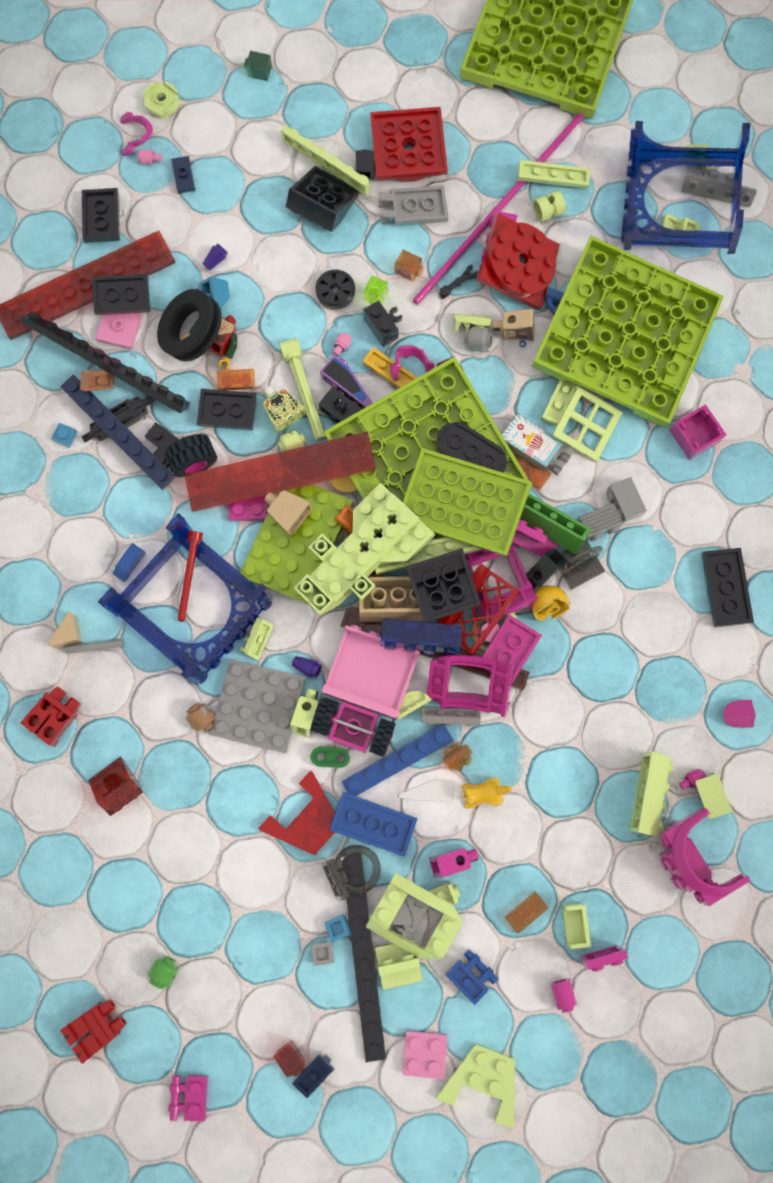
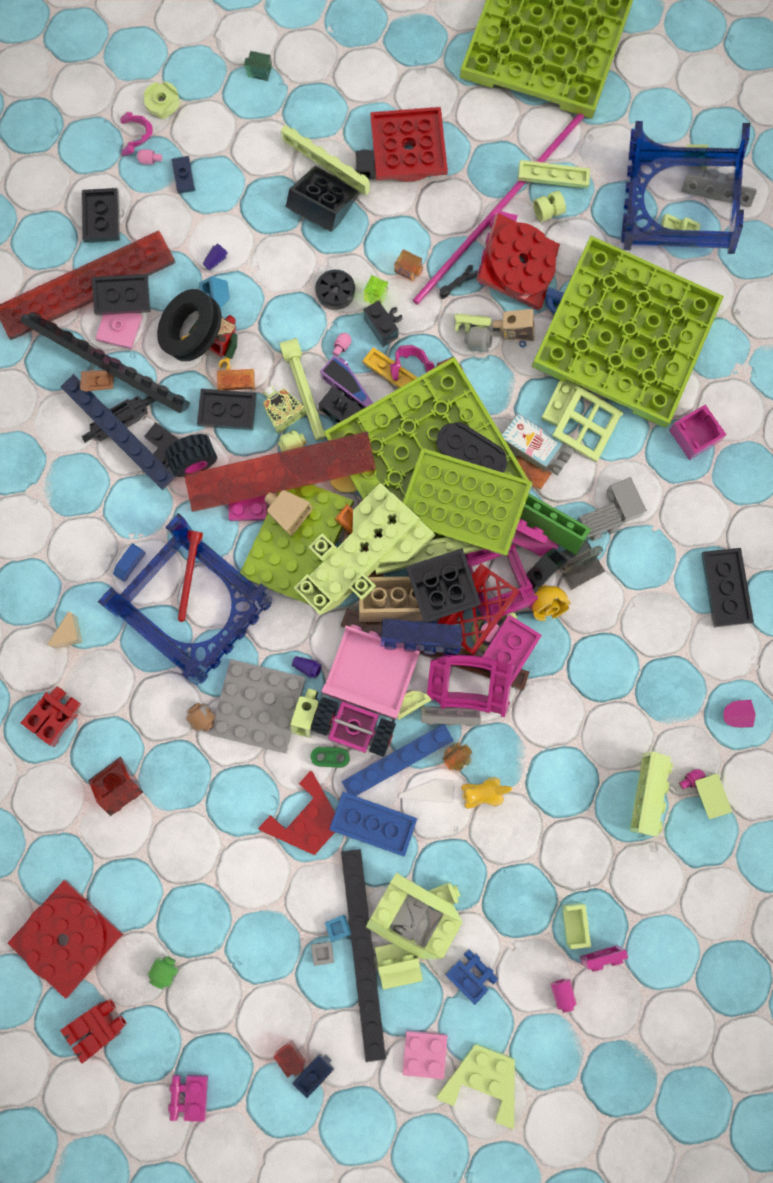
dark azure plate [51,422,78,448] -> none
light grey bar [65,639,124,654] -> none
yellowish green plate [239,617,274,660] -> none
clear smoke tile [321,845,381,900] -> none
light grey tile [378,185,449,225] -> none
dark pink torso [429,848,479,878] -> none
clear orange plate [504,892,548,934] -> none
dark pink piece [659,808,751,906] -> none
none -> red piece [8,880,123,999]

